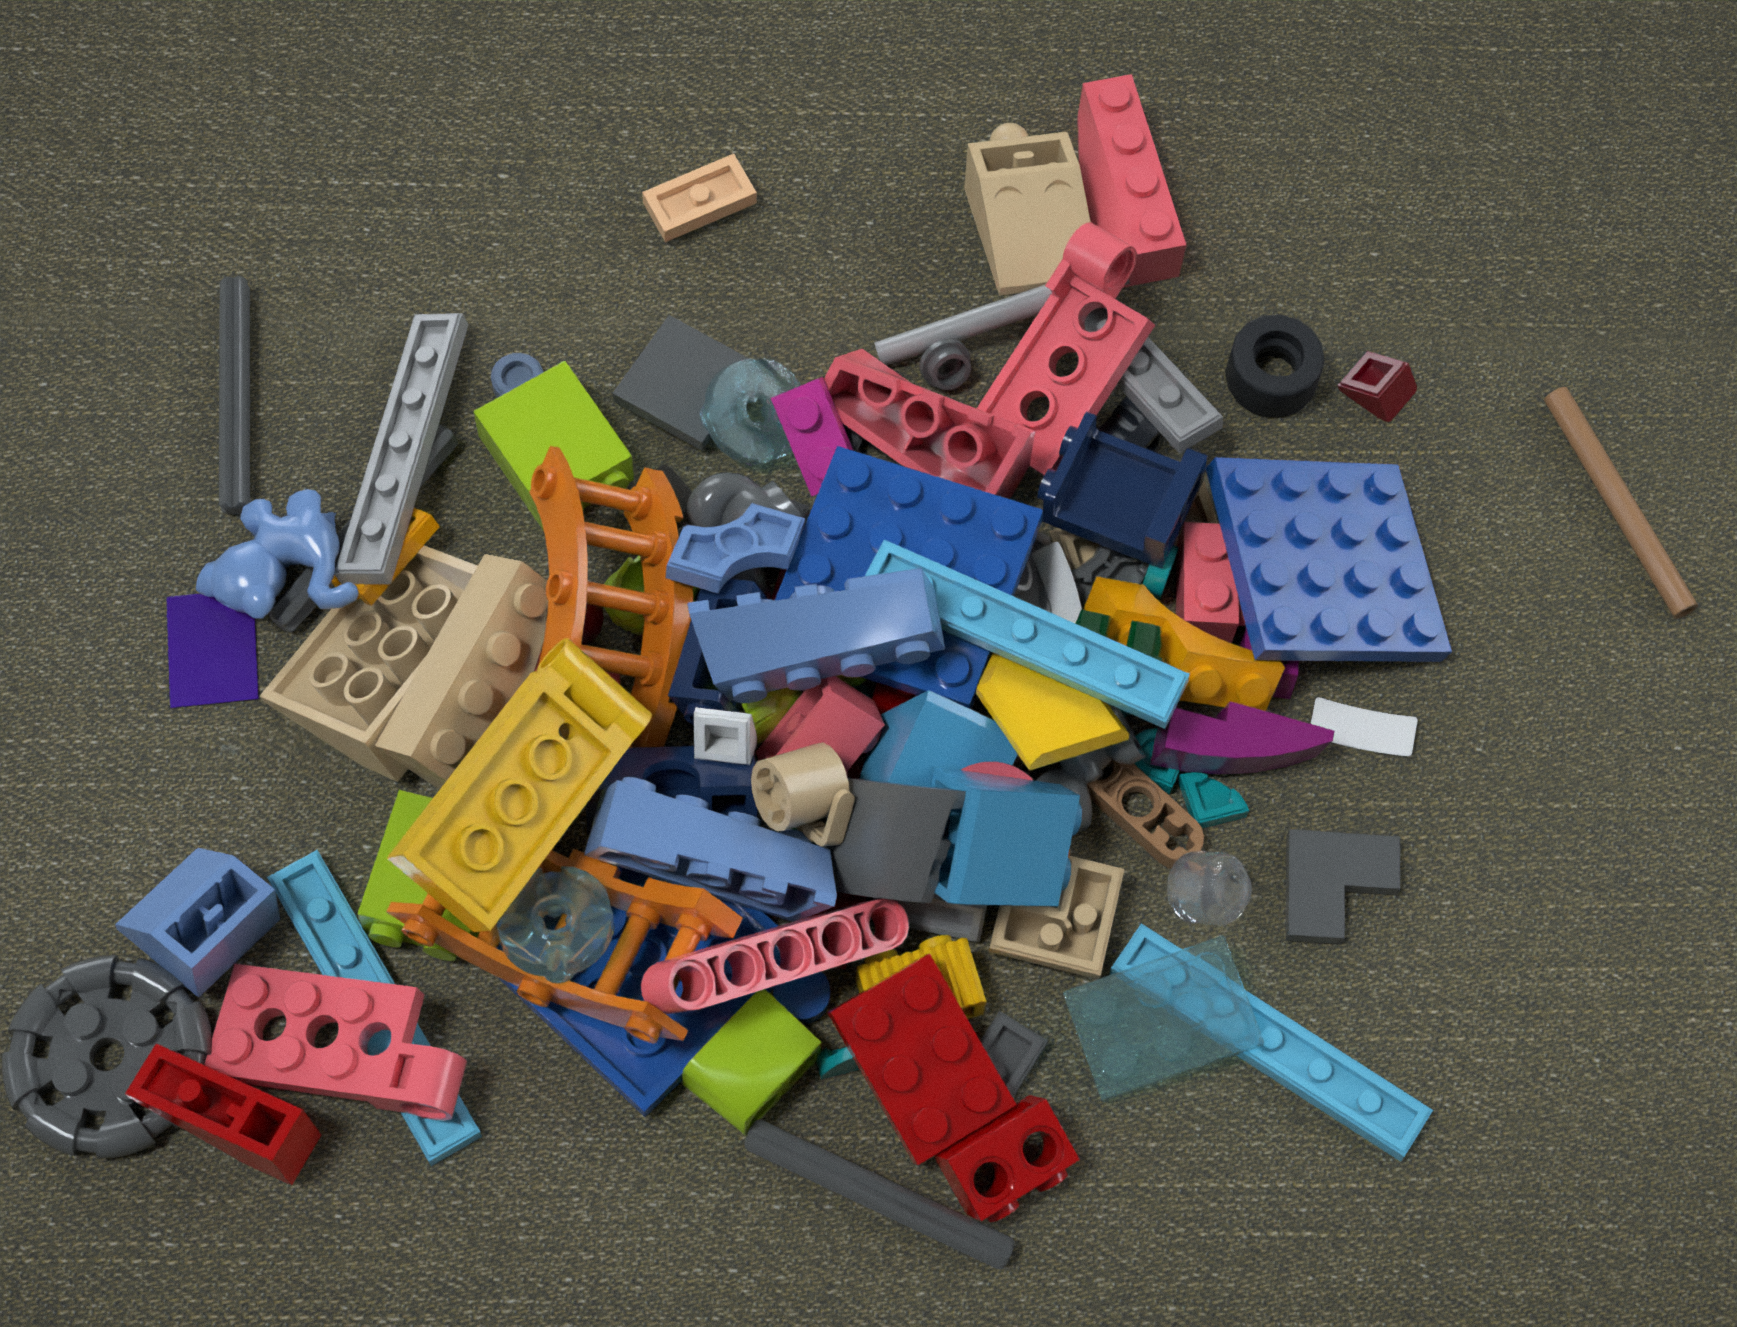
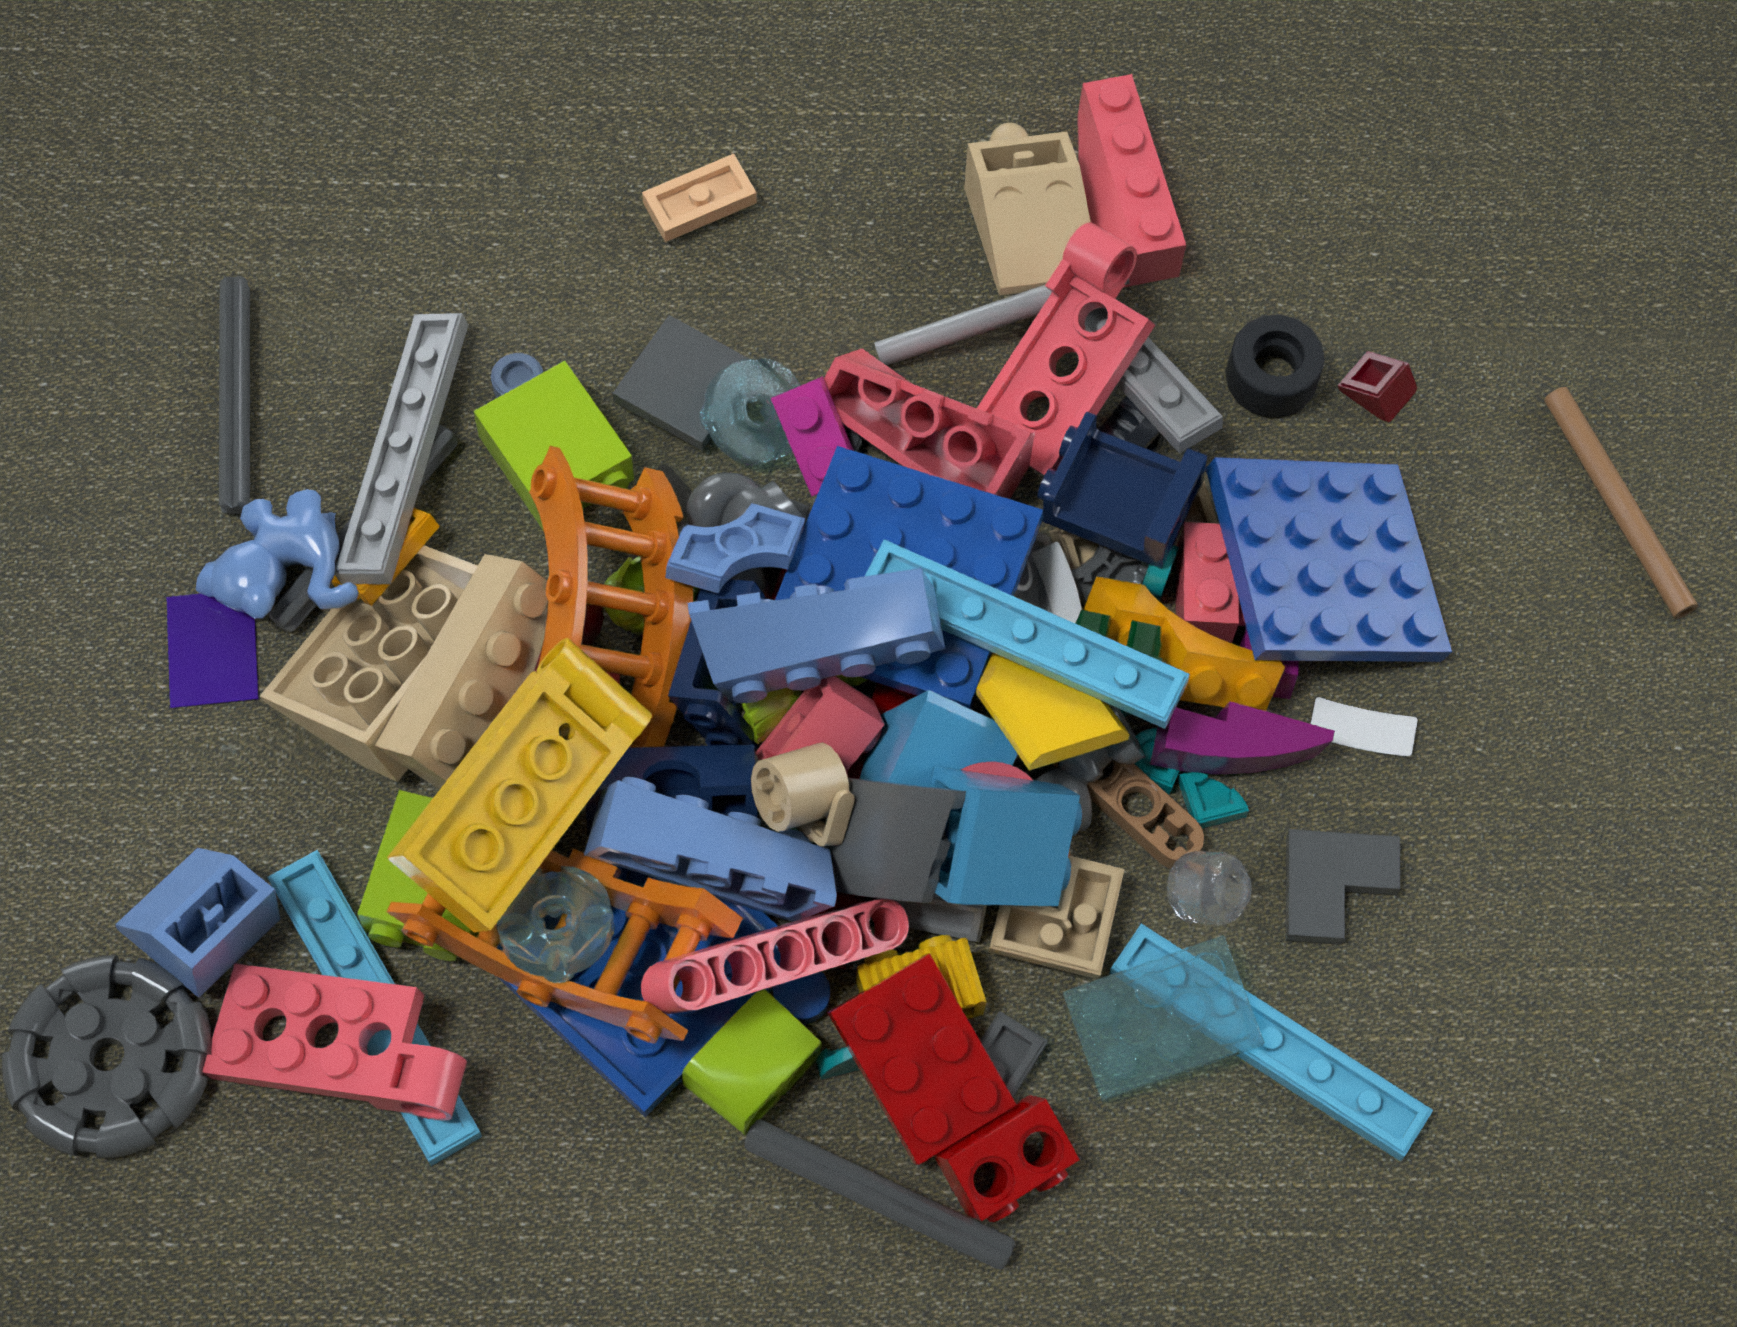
red slope [125,1043,322,1186] -> none
white slope [694,707,757,765] -> none
dark grey plate [919,339,971,390] -> none

